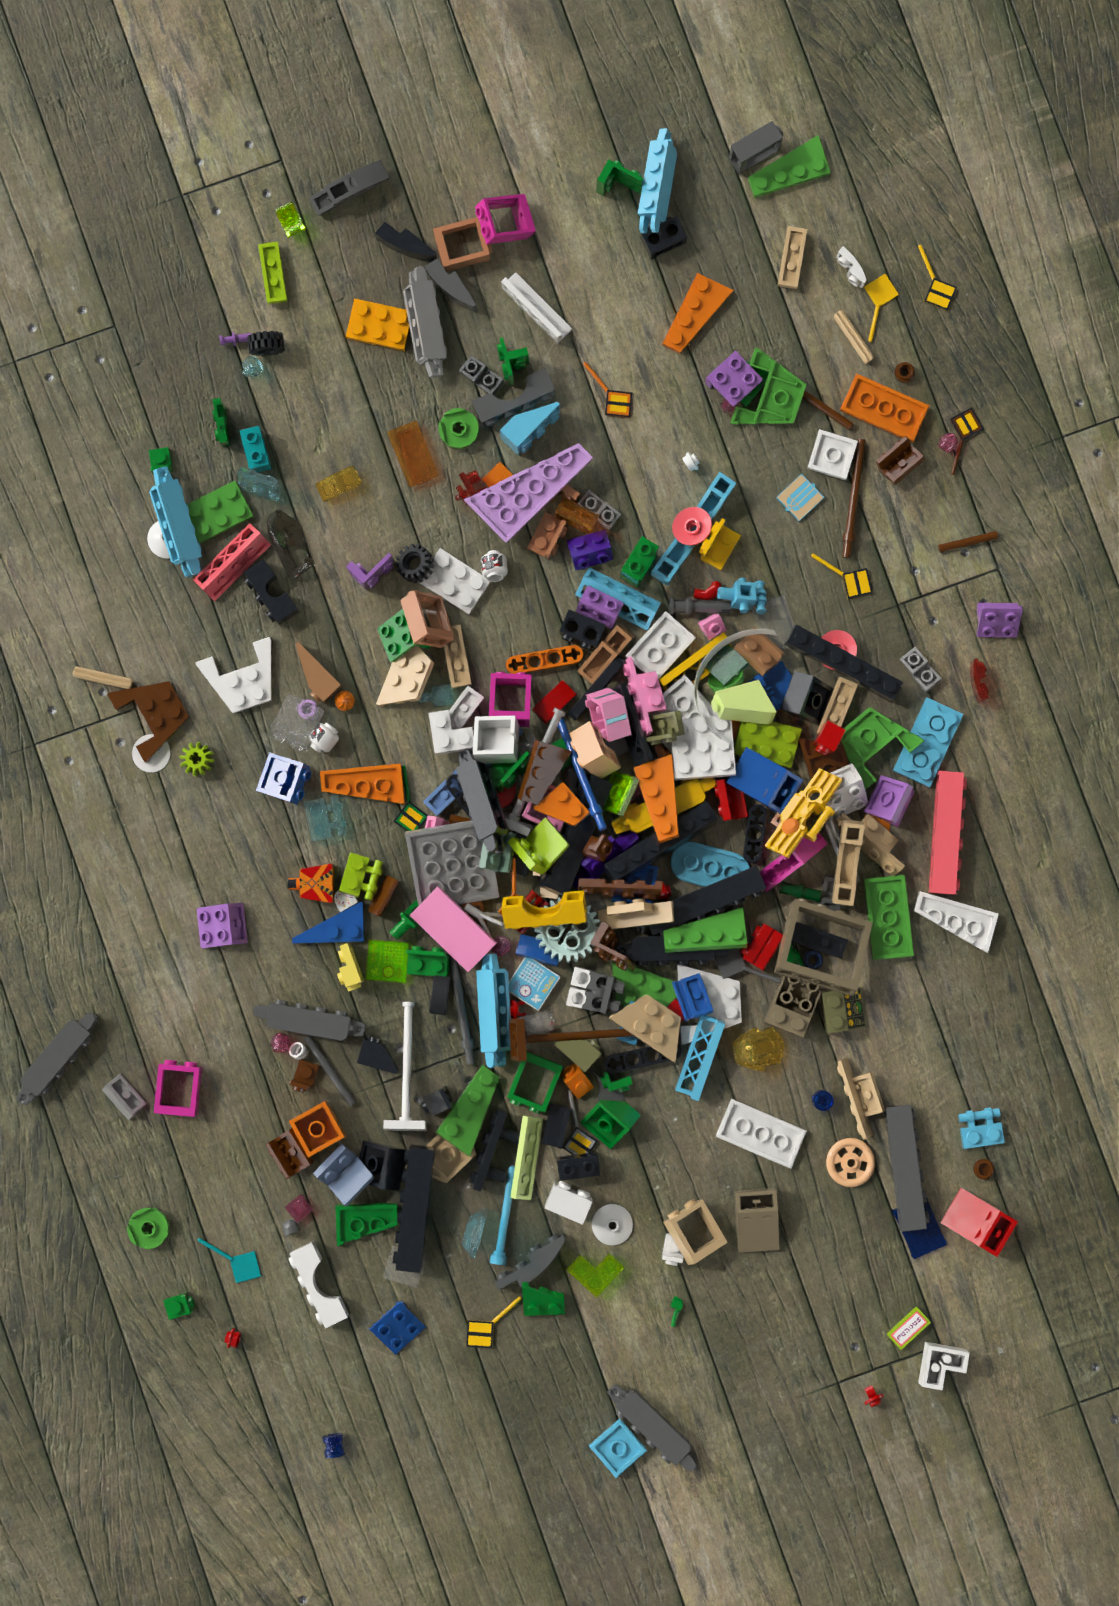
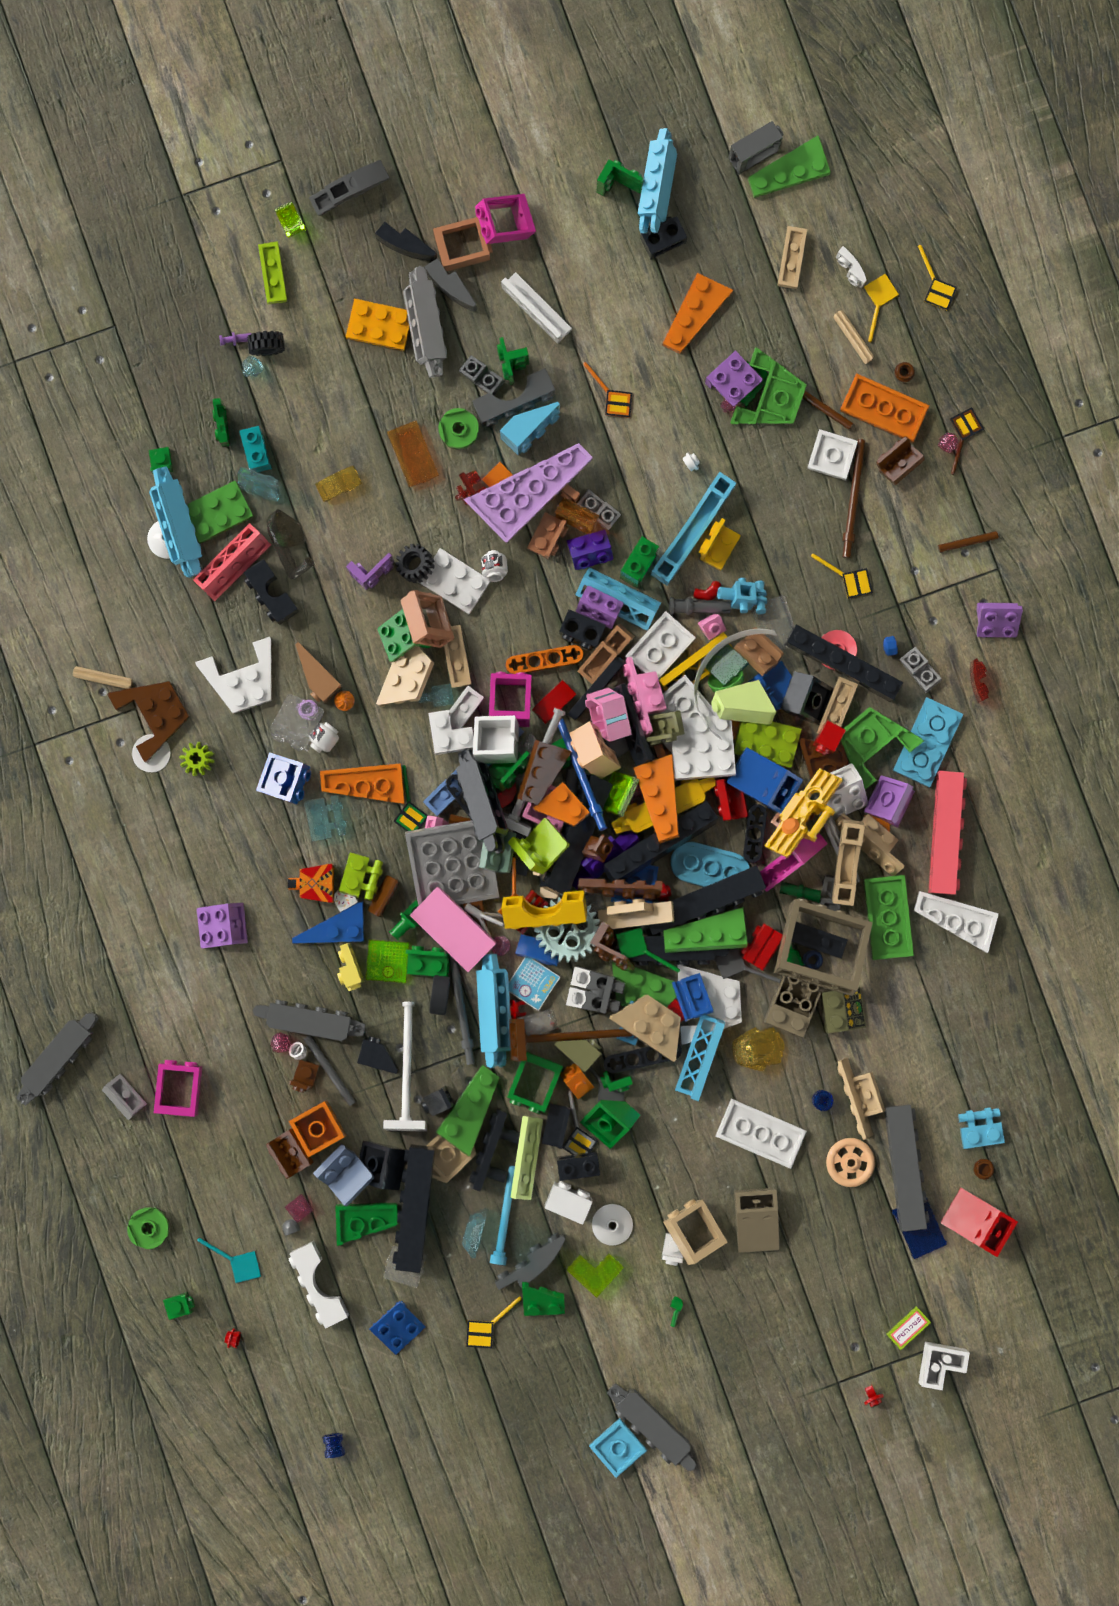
coral dish [672,507,712,546] -> none
piece [776,474,824,522] -> none
none -> green piece [616,928,680,973]
none -> blue tile [883,636,898,656]

